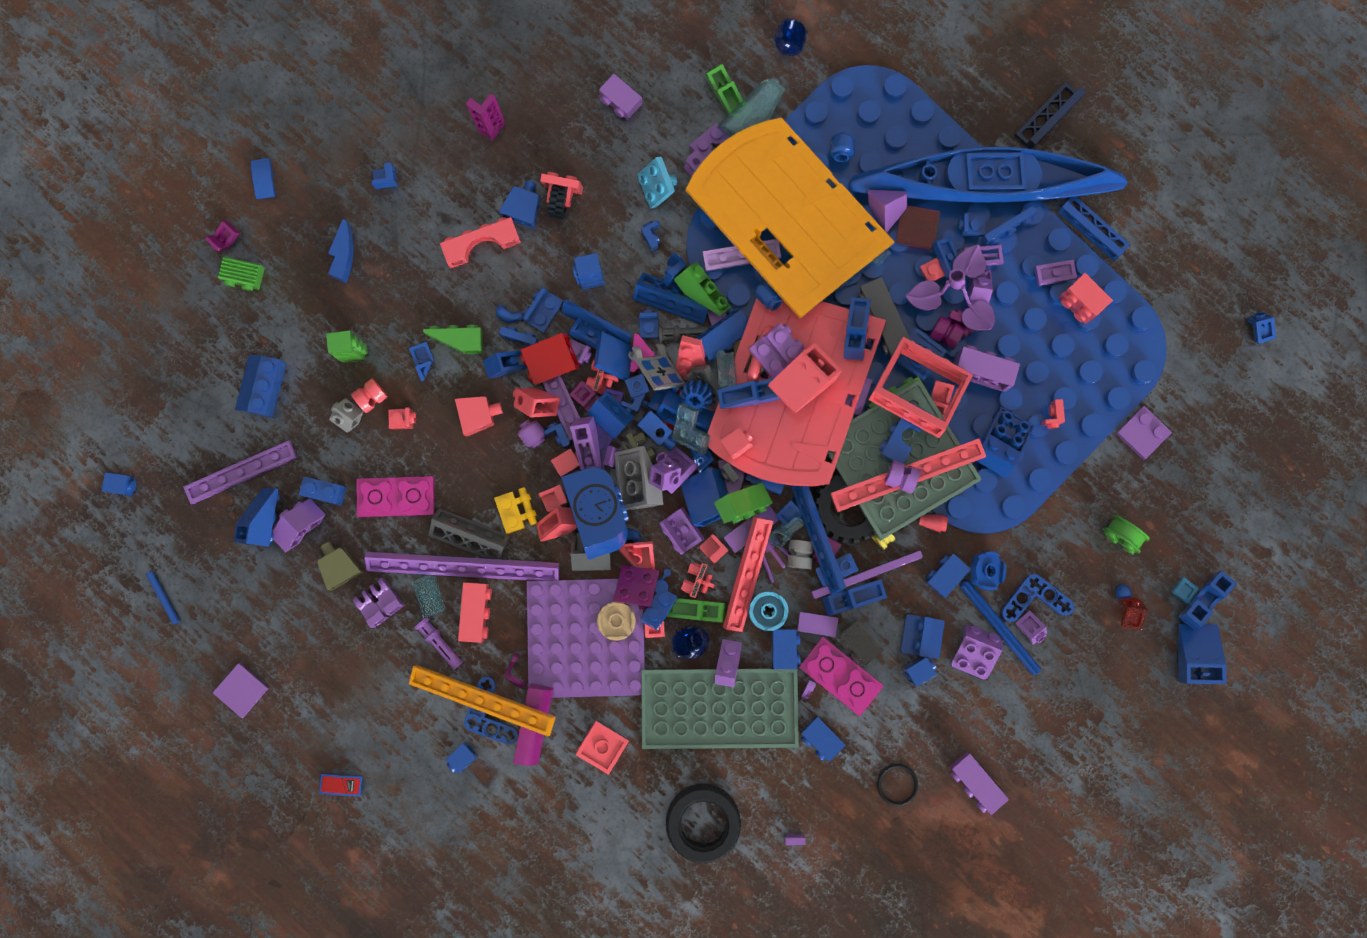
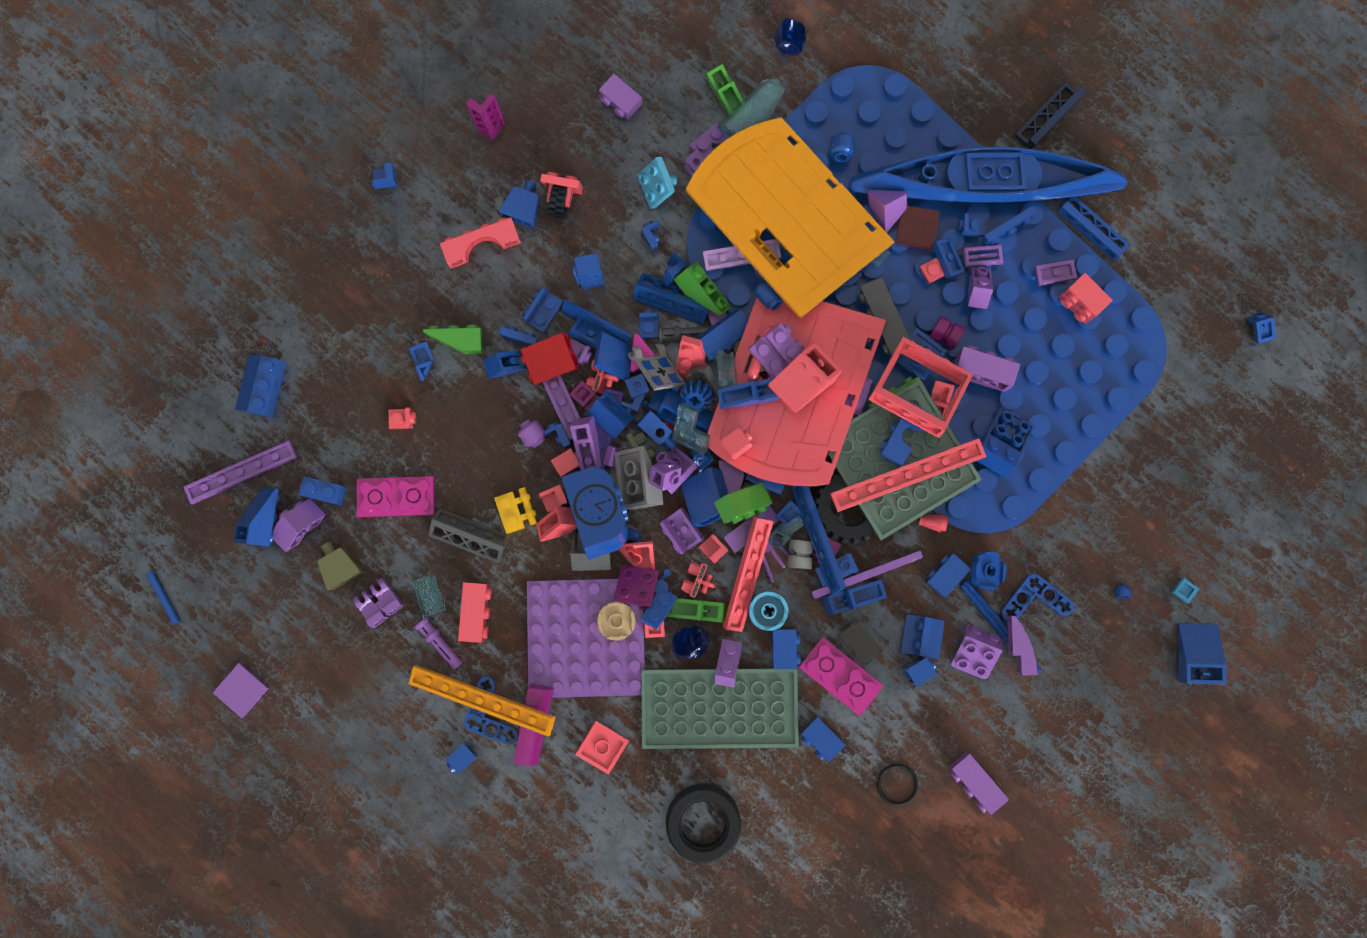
blue brick [102,472,136,496] -> none
magenta bracket [205,220,240,251] -> none
bright green brick [218,256,265,291] -> none
blue slope [251,158,277,199] -> none
slope [319,773,362,796] -> none
bright green brick [326,330,368,363] -> none
blue slope [328,219,354,283] -> none
light grey brick [329,398,364,433] -> none
coral wheel [351,378,388,413] -> none
medium lavender plate [365,552,559,581] -> none
coral torso [455,397,503,437] -> none
blue arm [496,305,523,323] -> none
magenta piece [505,653,526,689] -> none
coral torso [513,388,561,417] -> none
dark grey plate [721,463,739,484] -> none
medium lavender tile [784,834,806,845] -> none
medium lavender tile [797,612,838,637] -> none
medium lavender tile [800,679,816,700] -> none
blue slope [844,297,871,361] -> none
light yellow wheel [871,534,896,550] -> none
medium lavender wheel [885,460,921,494] -> none
medium lavender plant [906,244,995,331] -> none
magenta bracket [947,310,973,339] -> none
medium lavender bracket [1015,611,1047,645] -> none
coral bracket [1041,399,1065,429] -> none
bright green wheel [1103,514,1150,555] -> none
medium lavender plate [1116,406,1172,460] -> none
clear red bracket [1121,598,1147,631] -> none
blue arch [1178,570,1237,630] -> none
none -> medium lavender slope [1007,616,1038,675]

